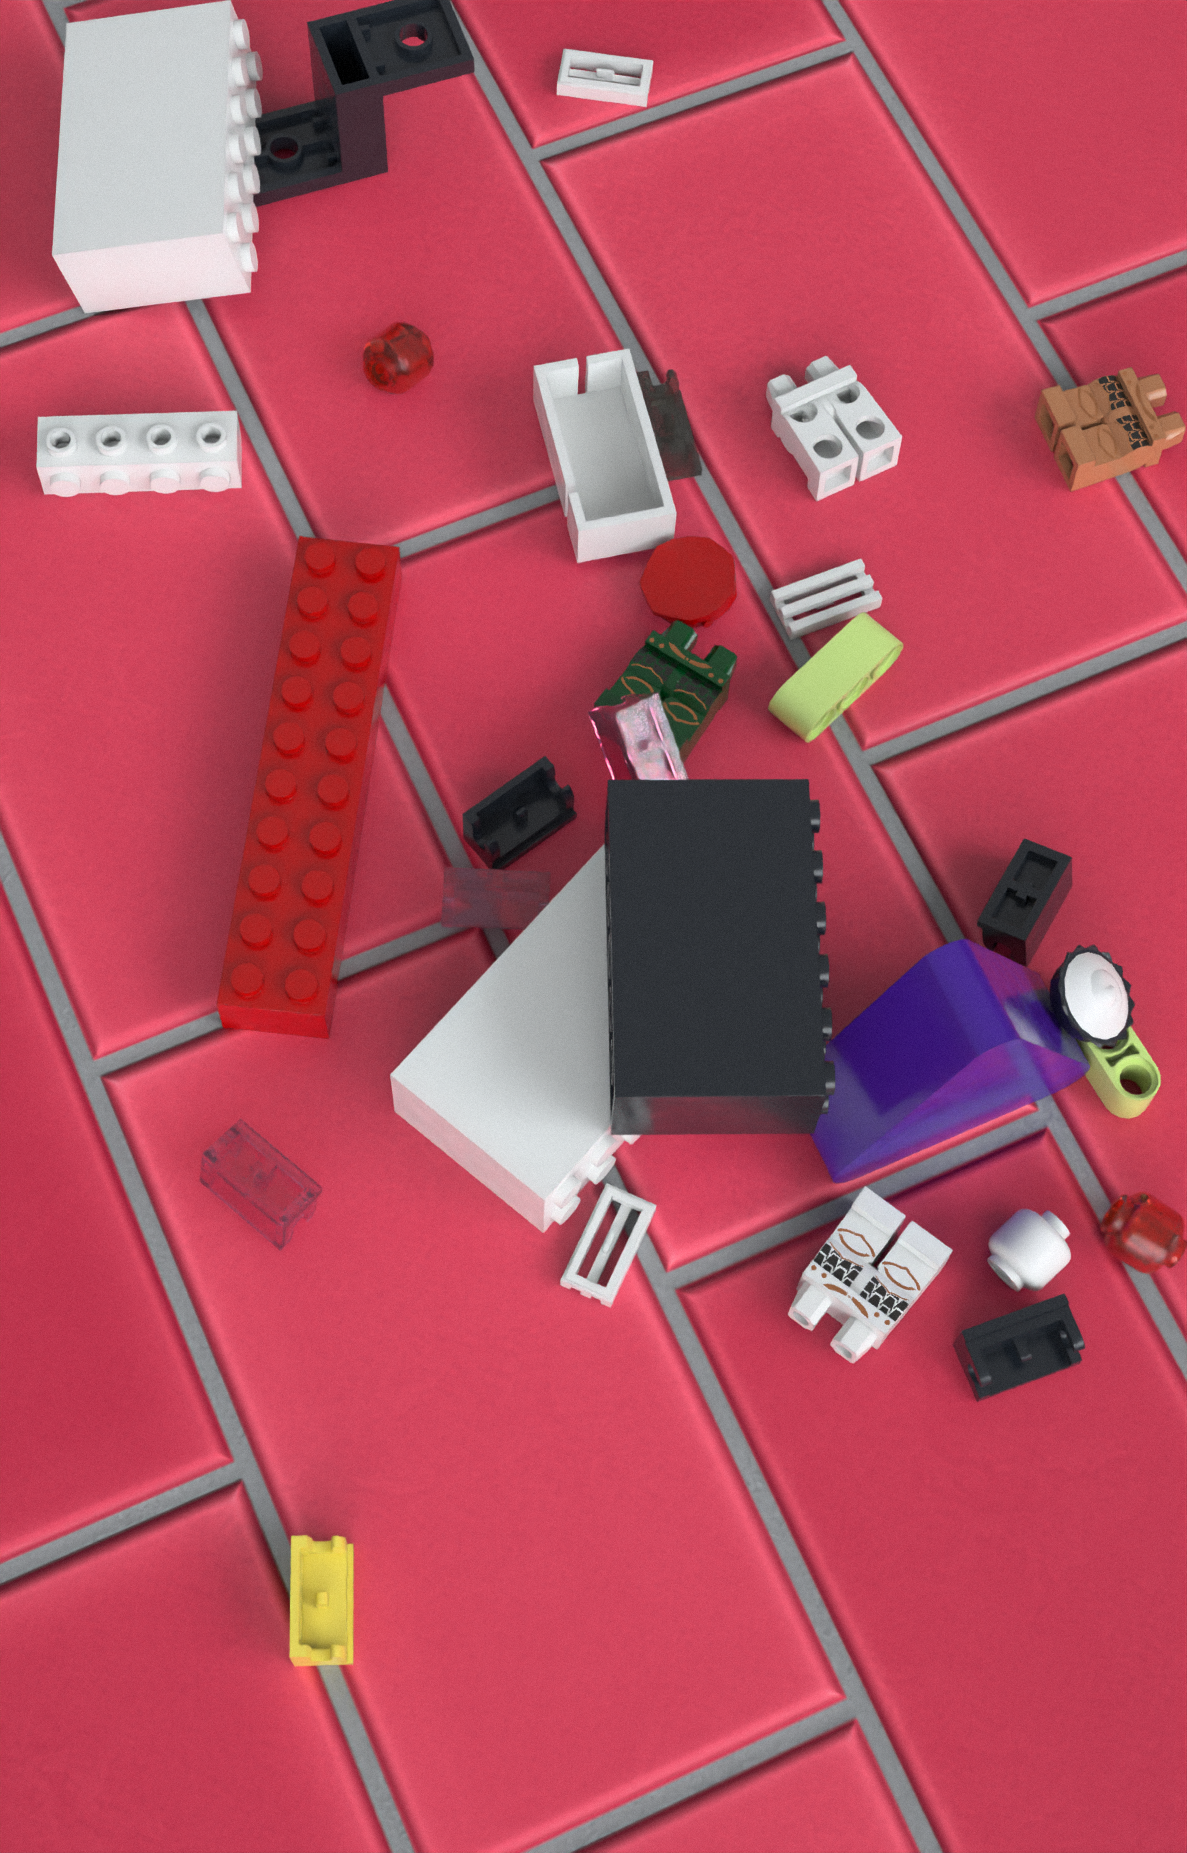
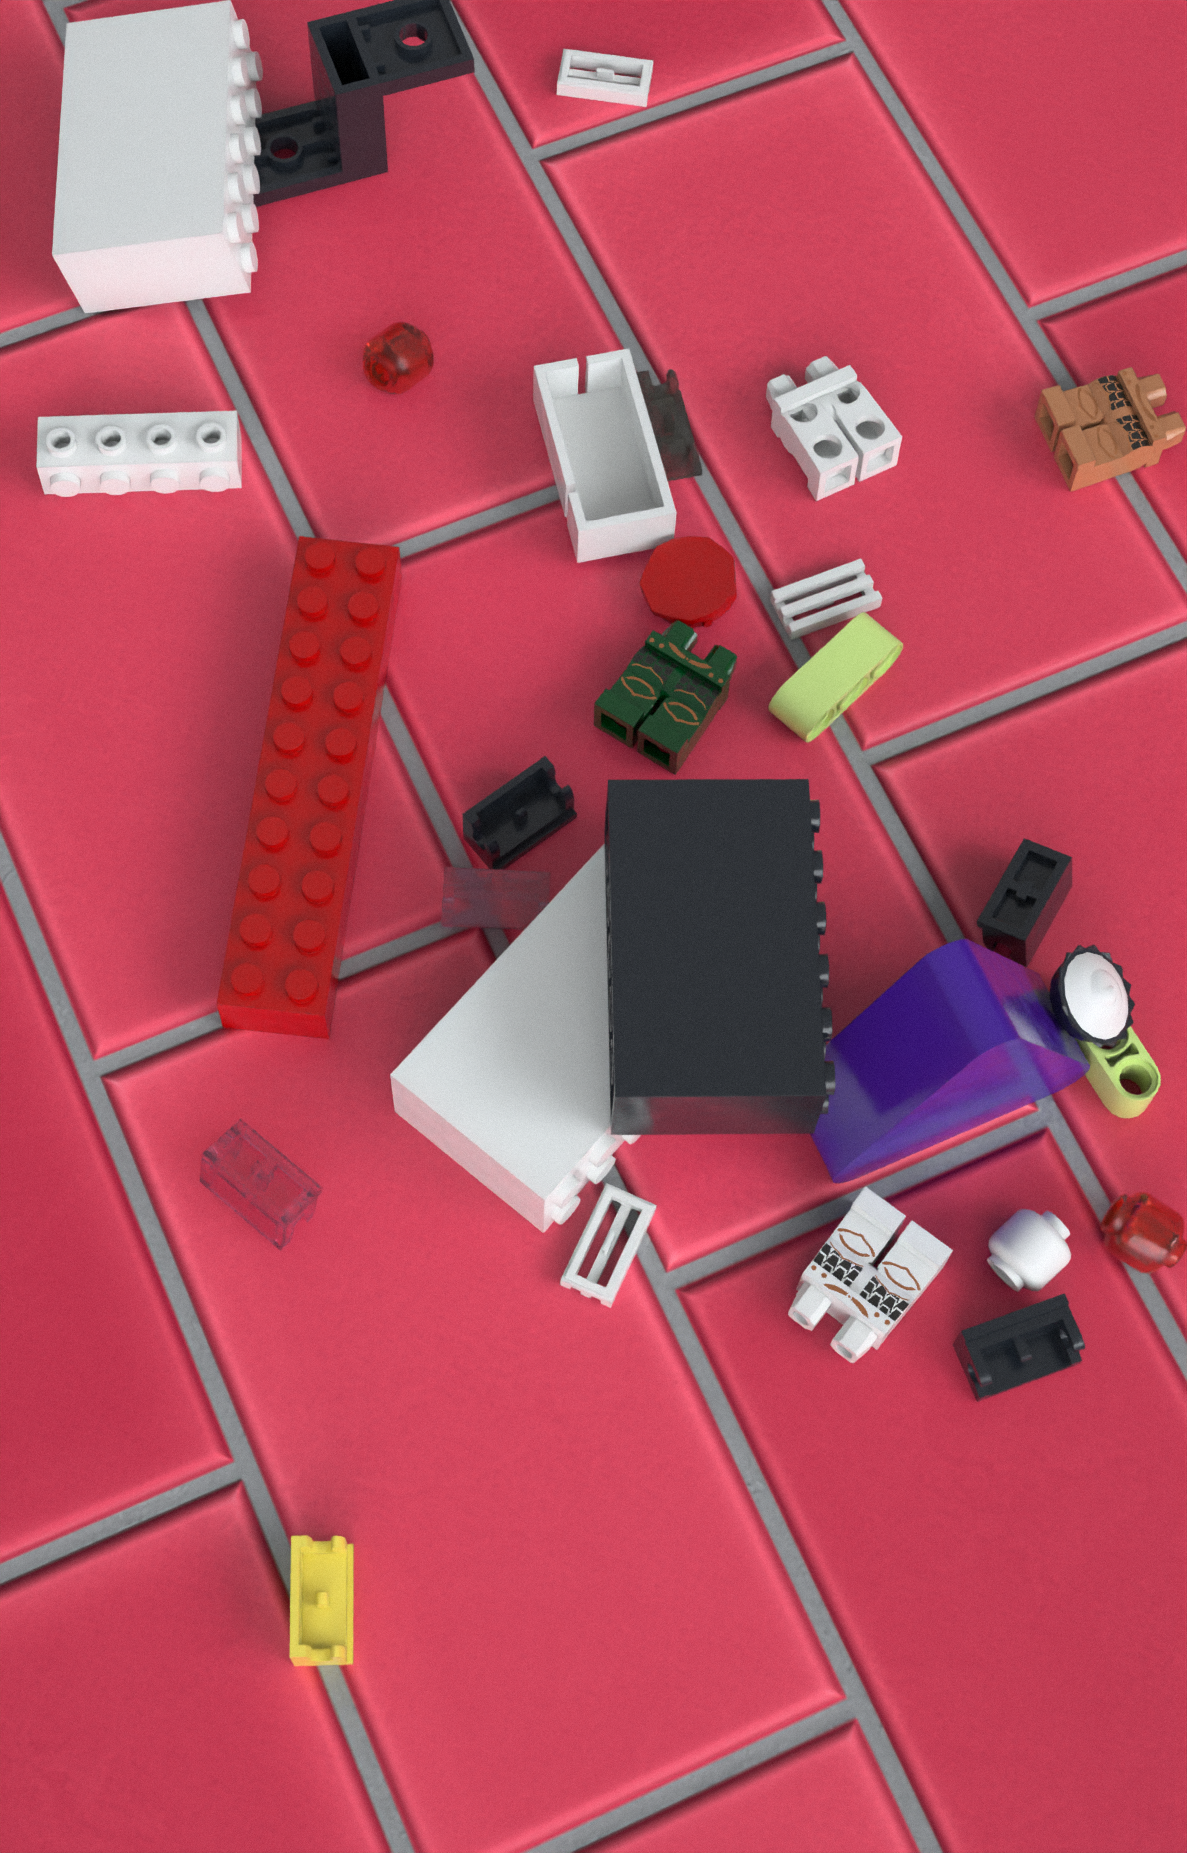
clear pink hinge [588,692,689,780] -> none

